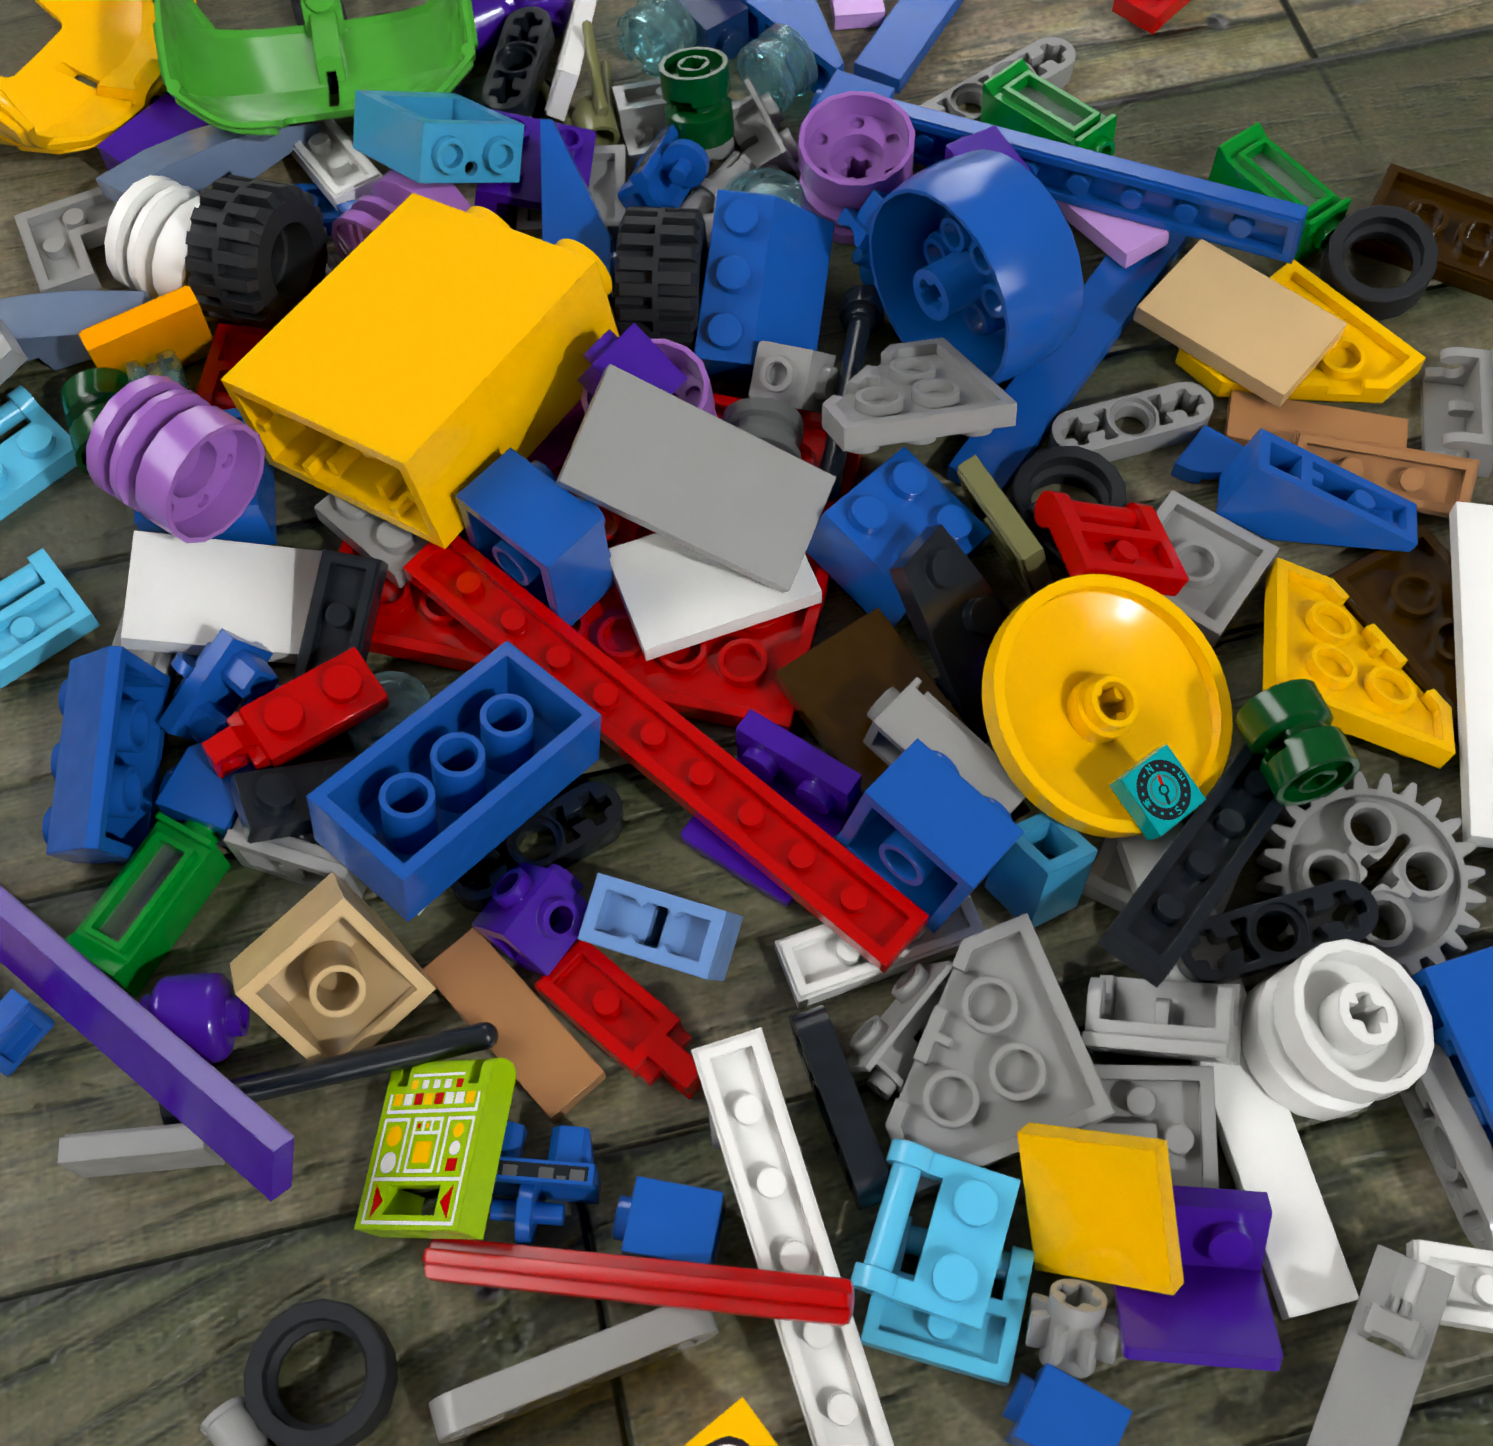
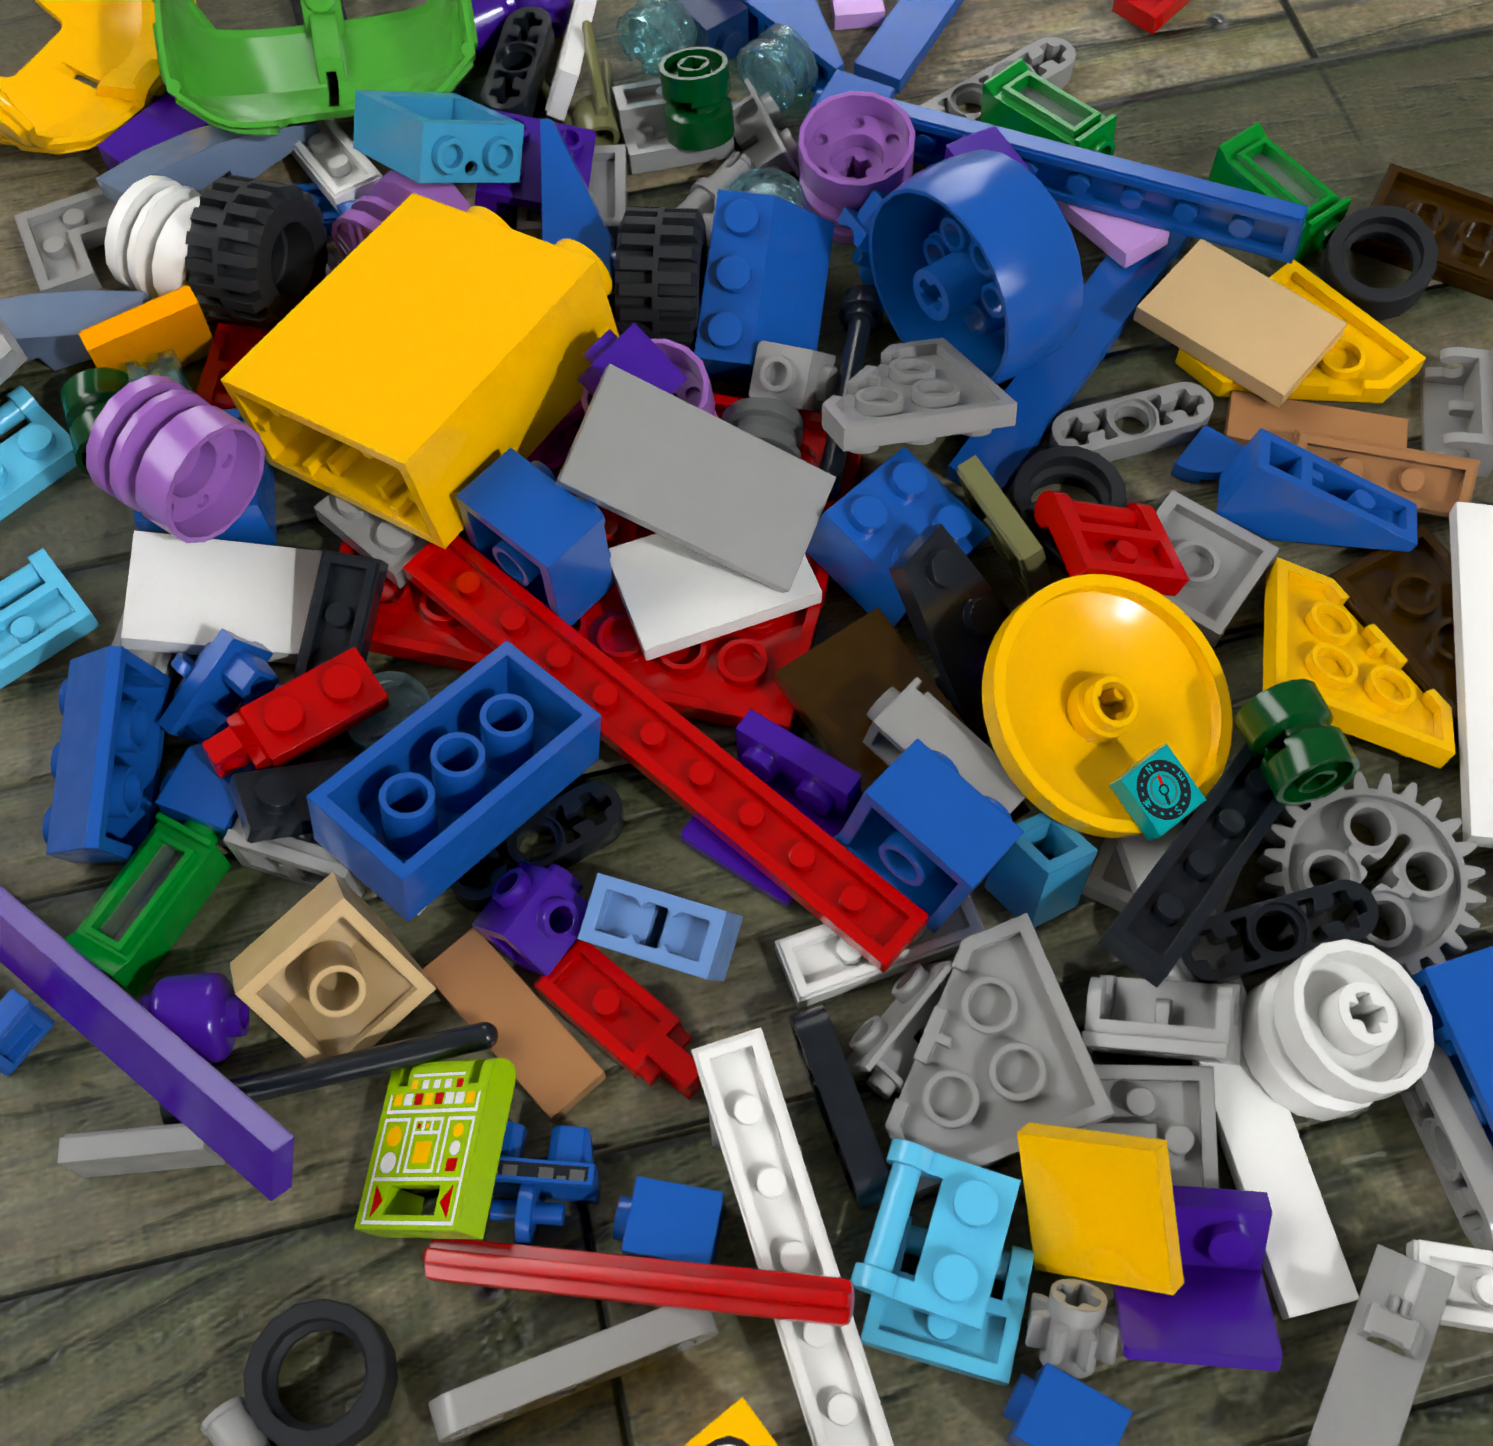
blue hips [617,124,710,210] -> none

